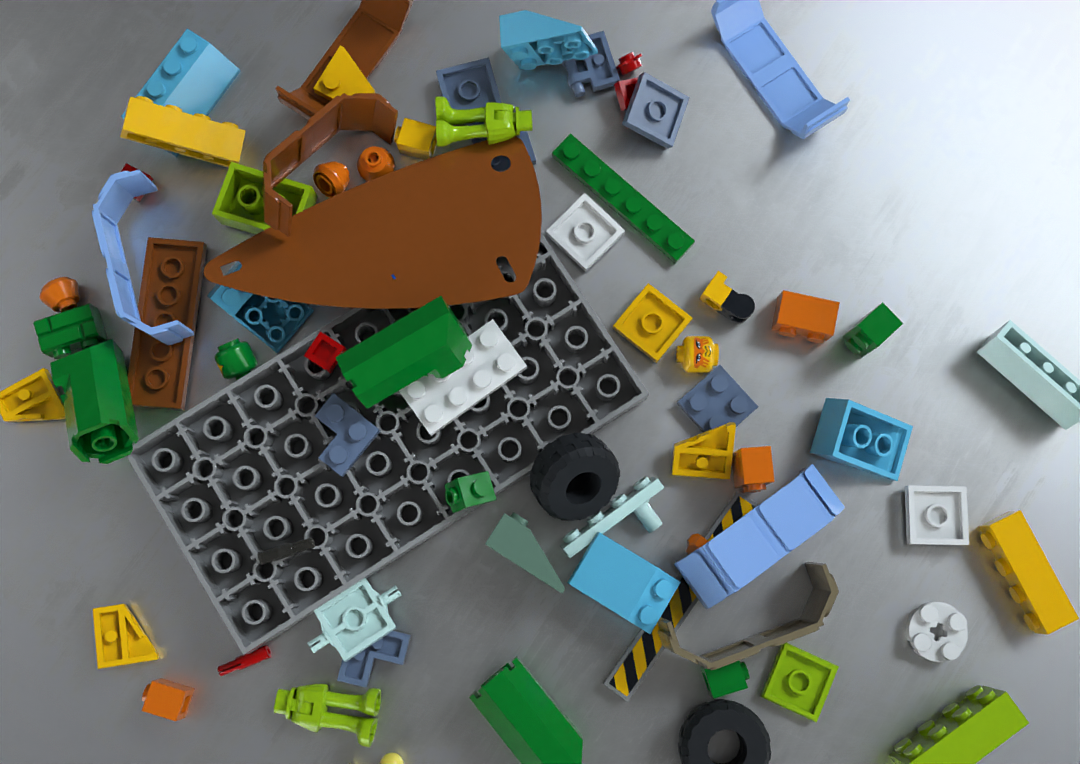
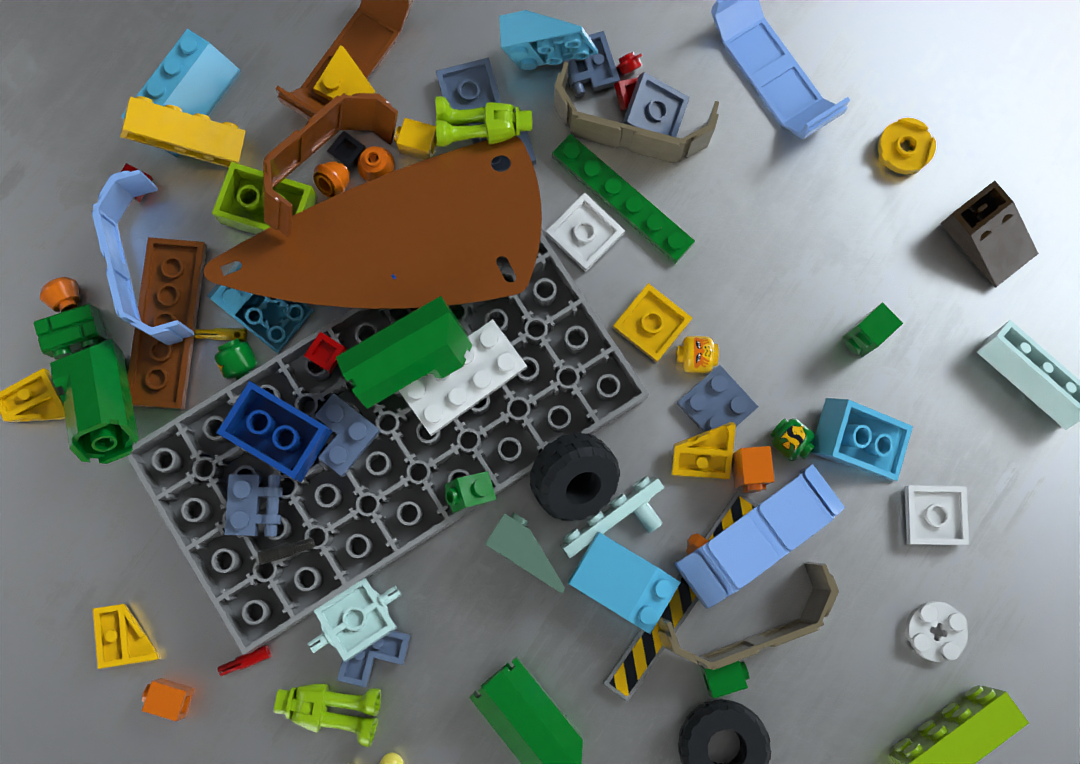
leg [699,271,755,323] -> none
lime tile [760,643,839,723] -> none
orange brick [771,290,840,343] -> none
yellow brick [978,510,1079,635] -> none
none -> yellow piece [195,328,247,341]
none -> blue brick [216,381,333,482]
none -> sand blue plate [225,474,283,536]
none -> black plate [326,130,366,171]
none -> dark tan windscreen [554,61,719,163]
none -> green head [770,418,815,461]
none -> yellow plate [877,118,936,174]
none -> slope [940,180,1039,288]

